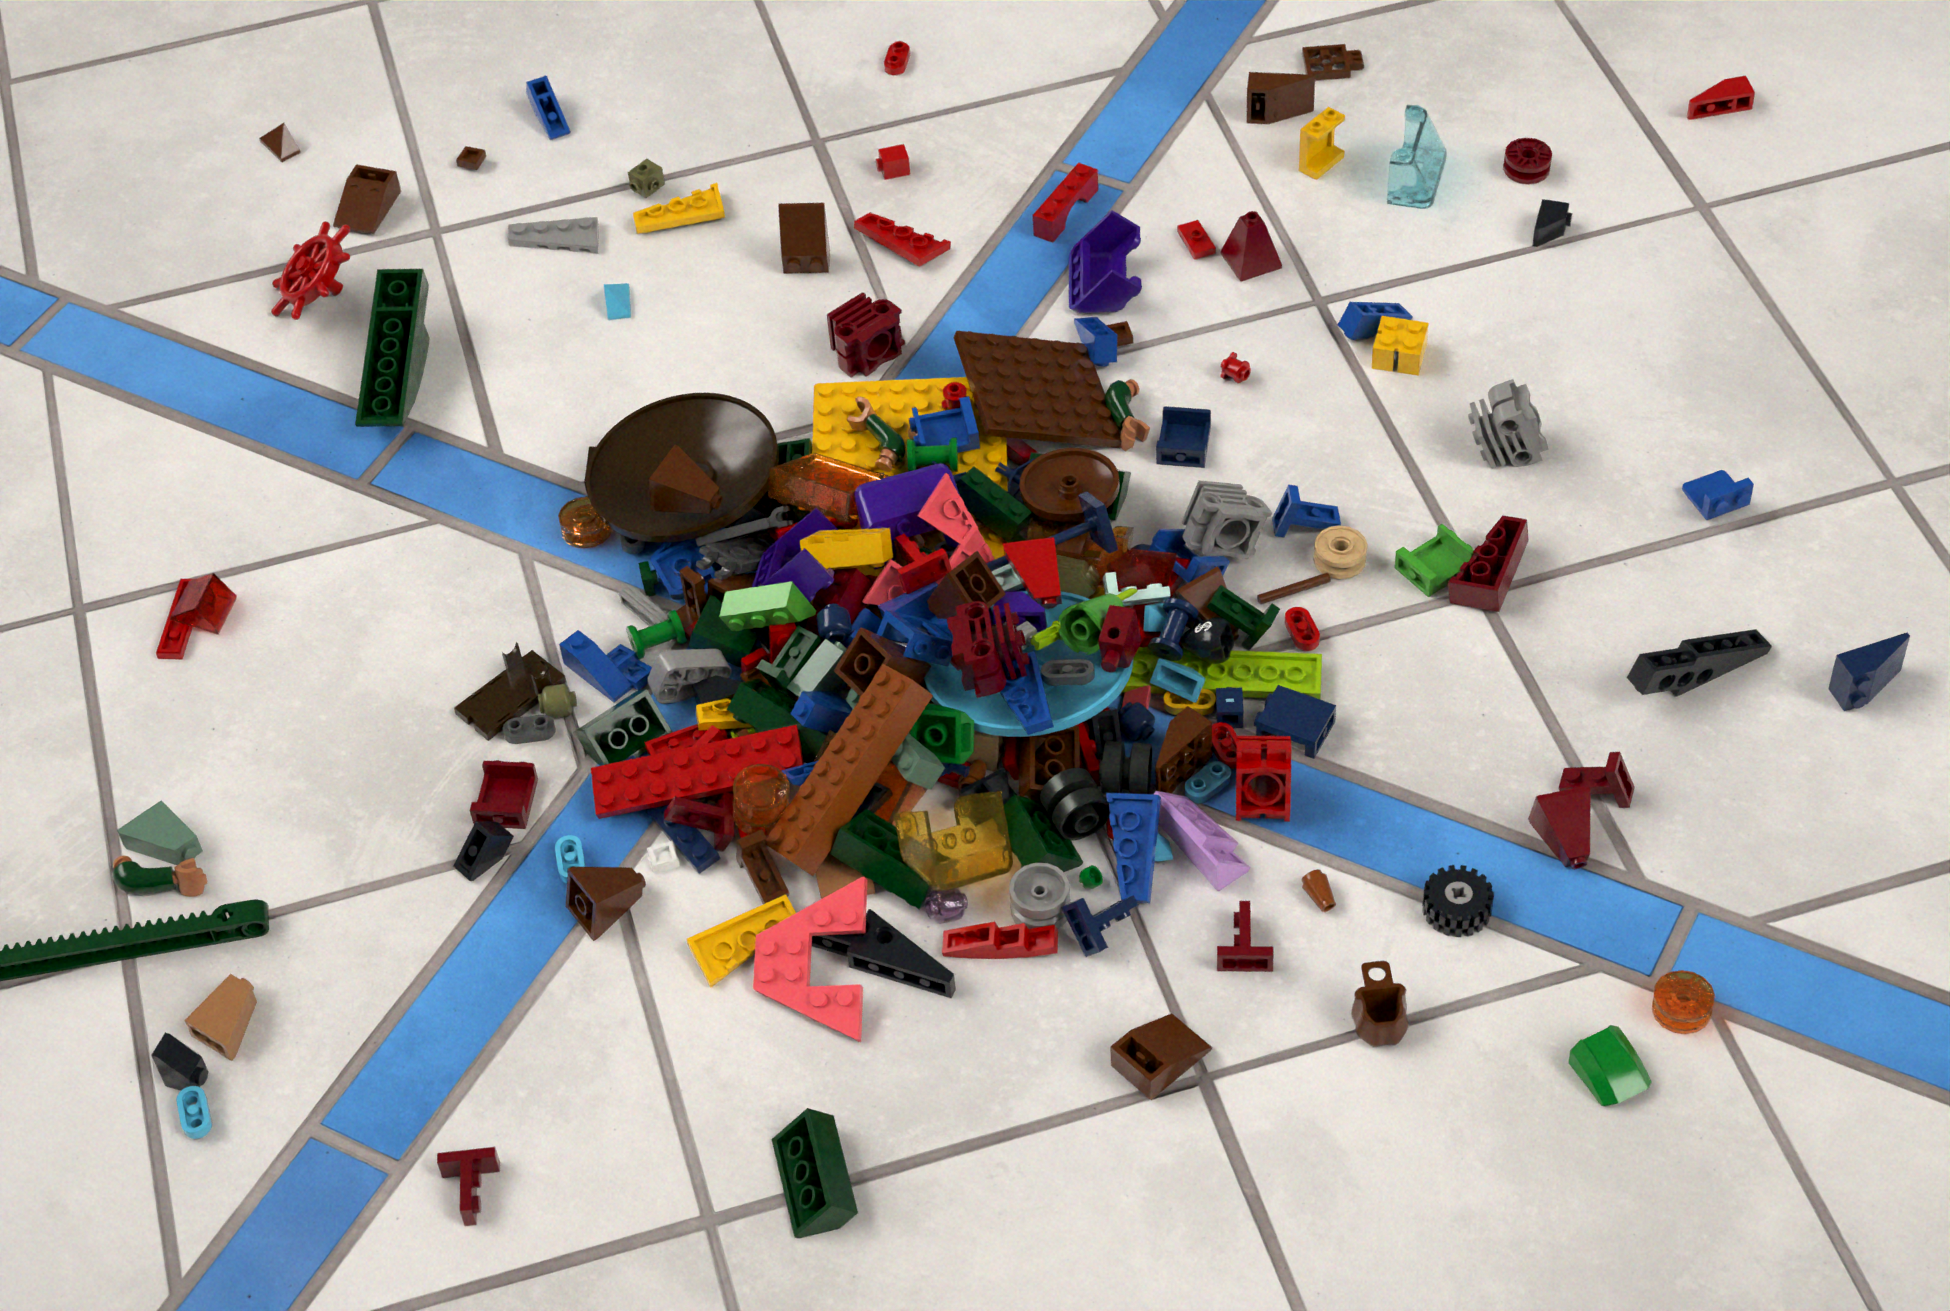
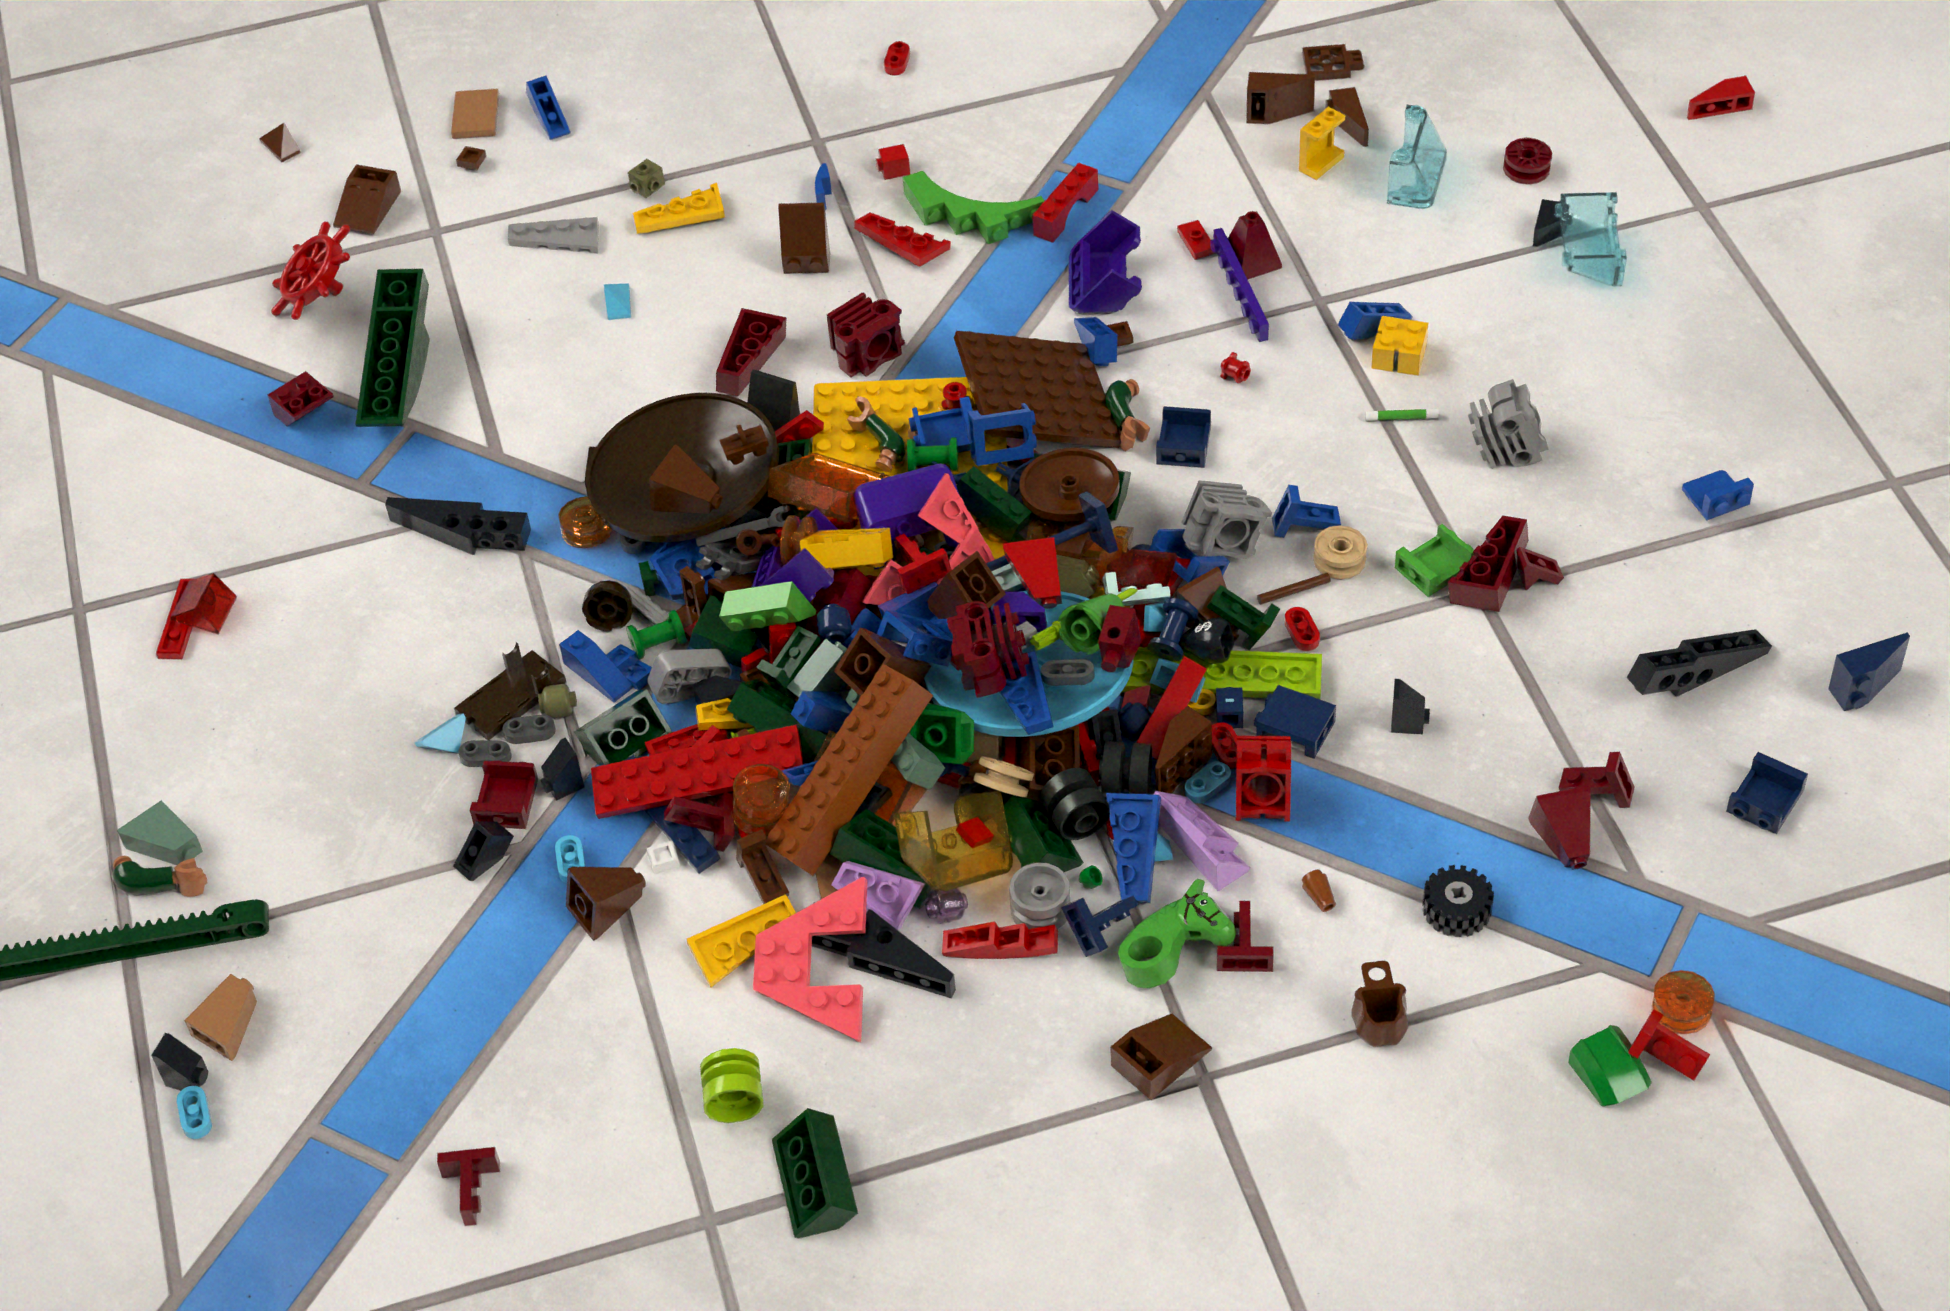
none -> dark red slope [267,371,334,426]
none -> black brick [385,497,531,555]
none -> medium azure slope [414,714,466,753]
none -> medium nougat tile [451,88,499,139]
none -> dark grey plate [458,740,512,767]
none -> black slope [540,737,585,801]
none -> dark brown cylinder [582,580,633,632]
none -> lime wheel [700,1048,763,1123]
none -> dark red wedge [716,308,787,396]
none -> reddish brown hips [719,424,769,465]
none -> reddish brown plate [735,529,782,555]
none -> pearl dark grey slope [747,369,800,432]
none -> red plate [775,410,824,443]
none -> clear orange wheel [780,515,818,565]
none -> blue slope [815,163,832,210]
none -> lavender wing [831,861,925,930]
none -> bright green arch [902,171,1044,244]
none -> red tile [956,817,994,849]
none -> blue panel [968,403,1037,466]
none -> tan wheel [973,756,1034,797]
none -> bright green animal [1118,878,1236,988]
none -> red slope [1136,656,1207,760]
none -> dark purple plate [1210,228,1269,342]
none -> reddish brown slope [1325,87,1369,147]
none -> bright green bar [1365,409,1439,421]
none -> black slope [1391,679,1430,735]
none -> dark red slope [1516,547,1564,590]
none -> clear light blue windscreen [1555,192,1627,286]
none -> red bracket [1628,1009,1710,1081]
none -> dark blue panel [1726,752,1808,834]

